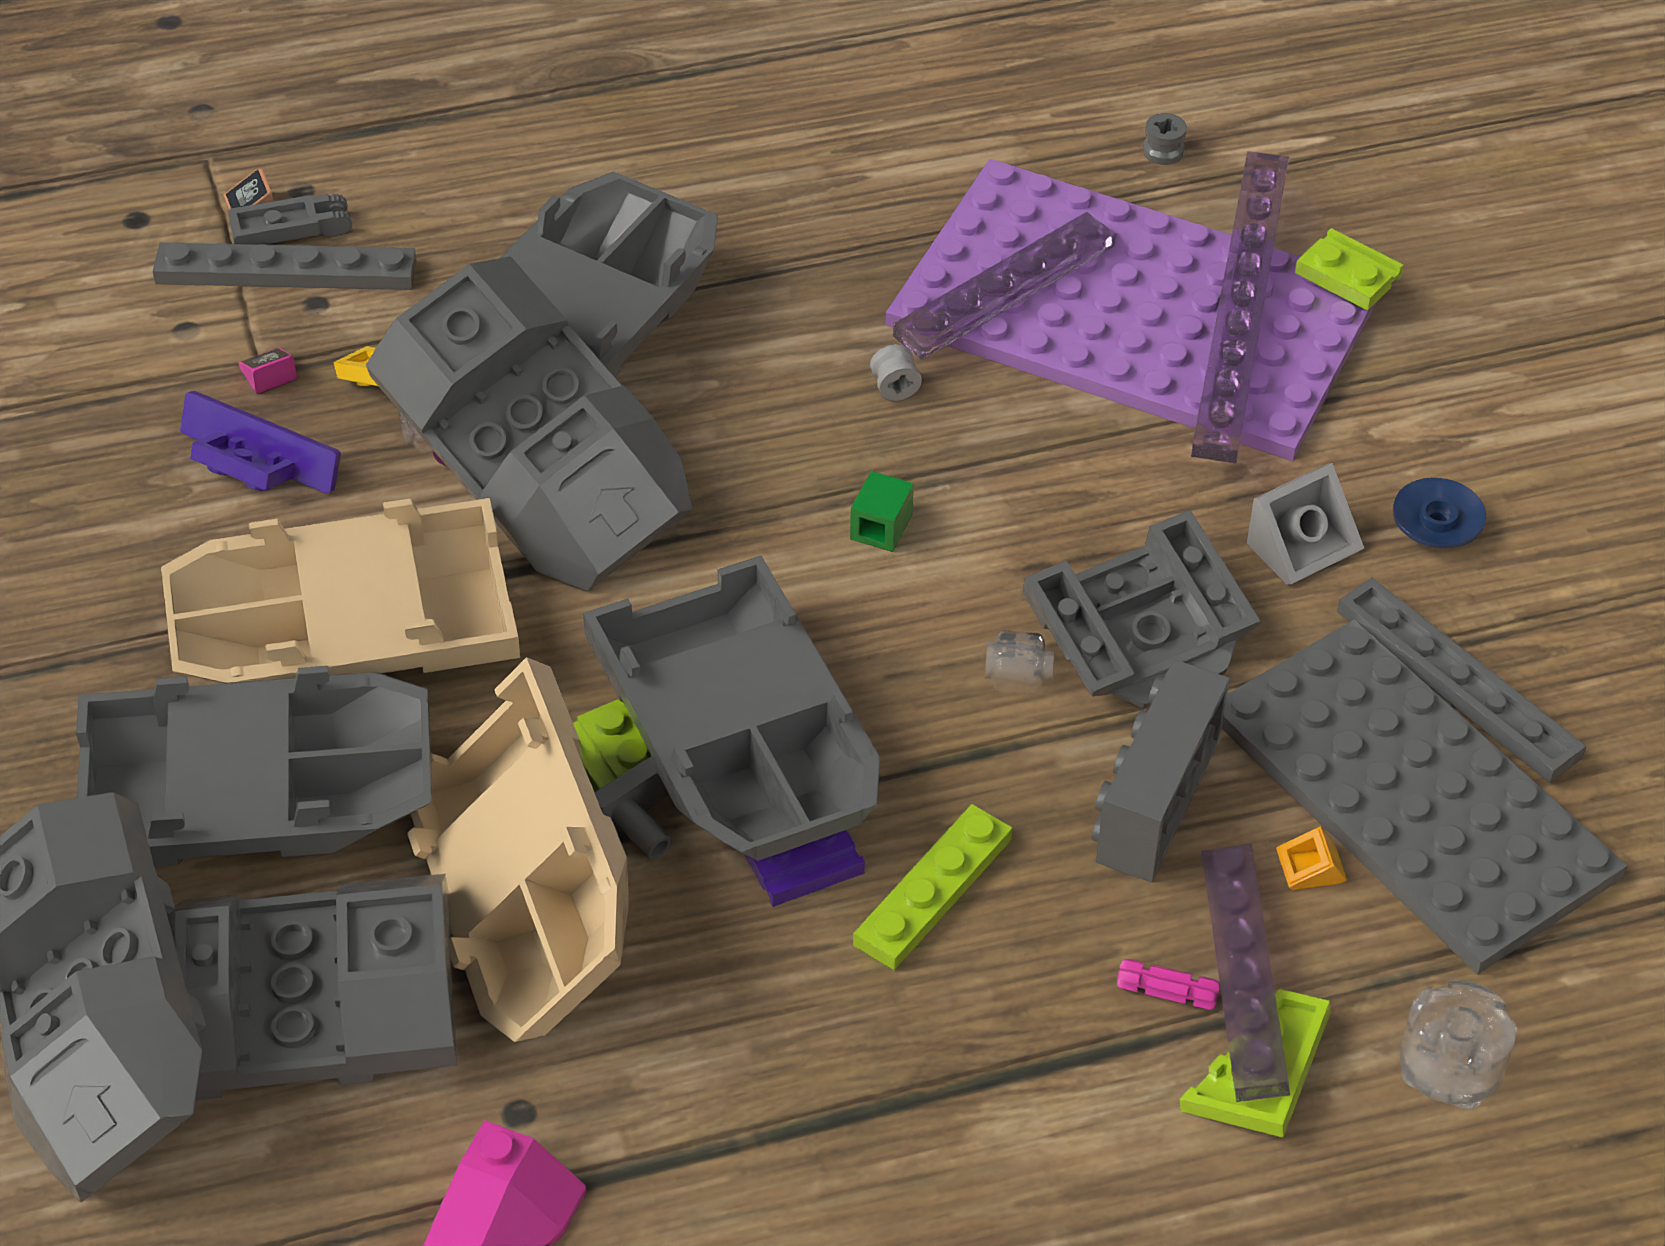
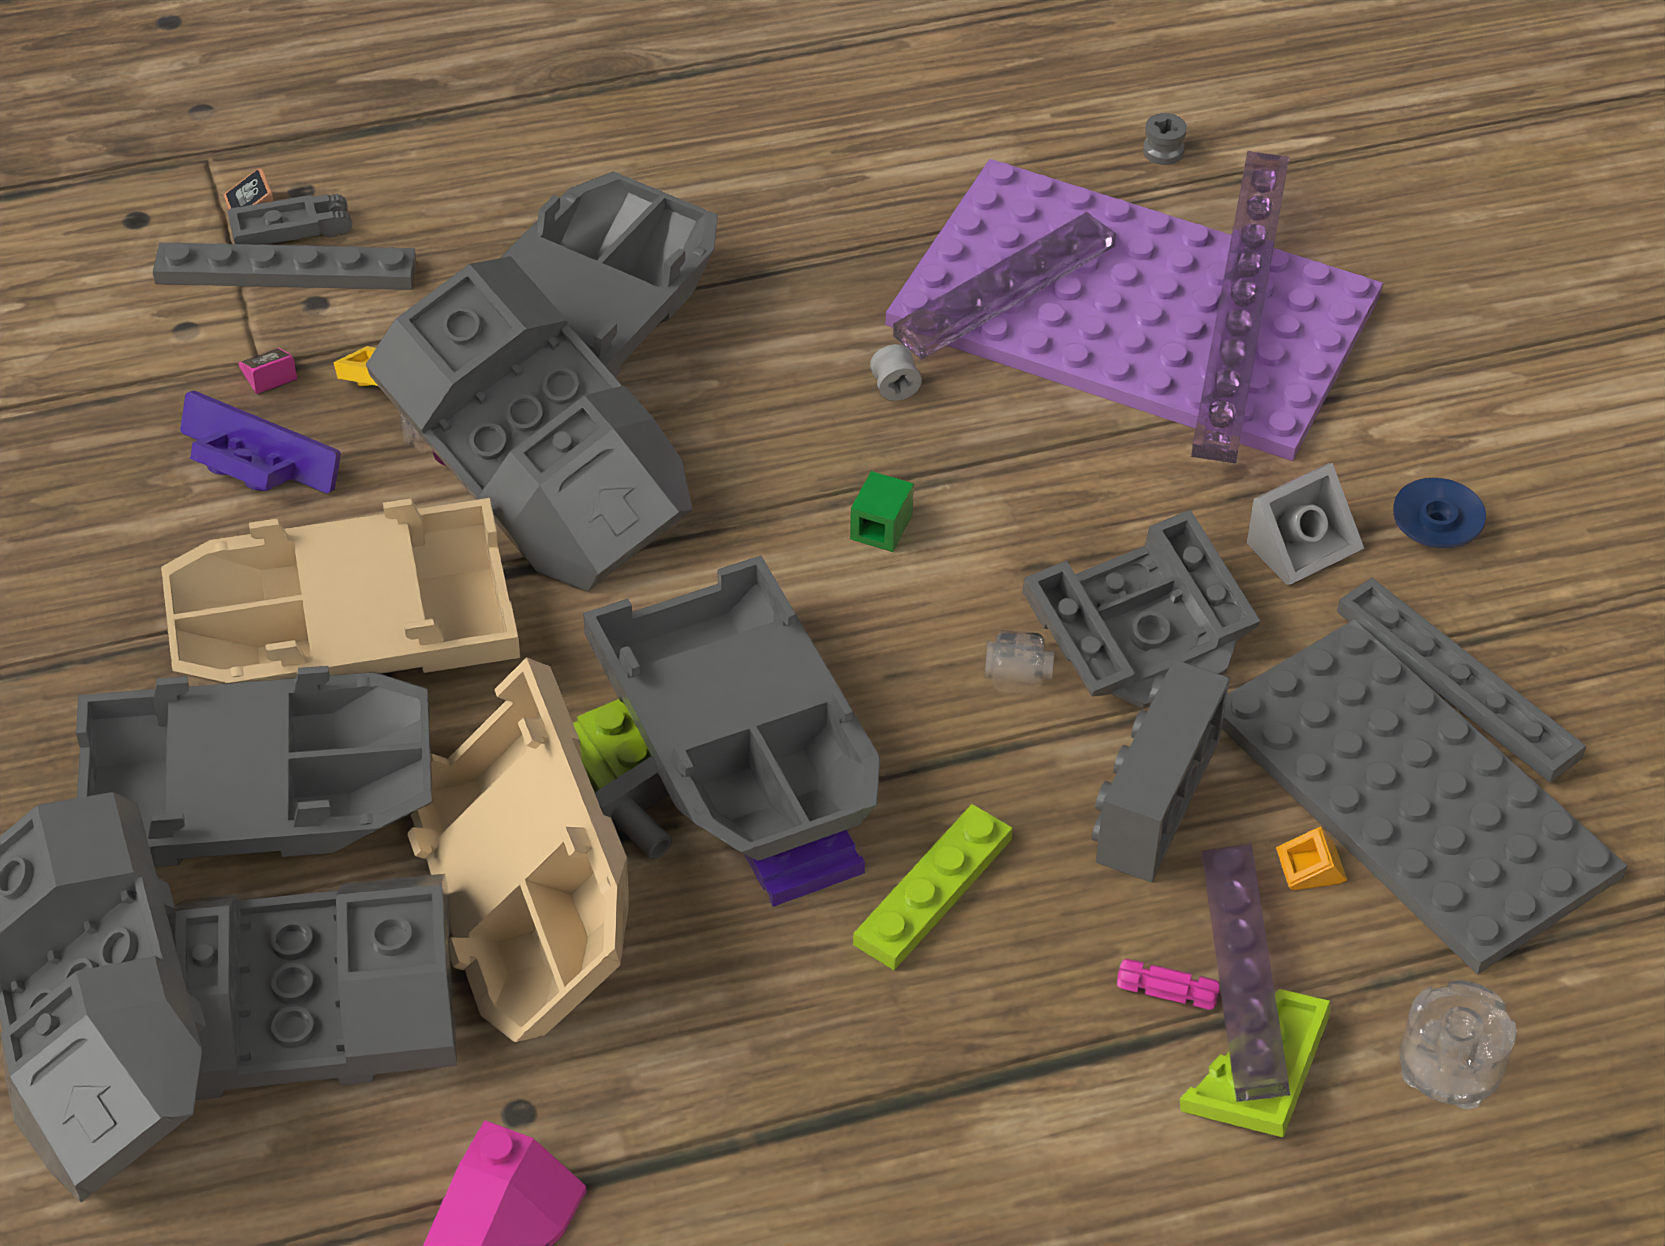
lime plate [1295,228,1404,311] -> none

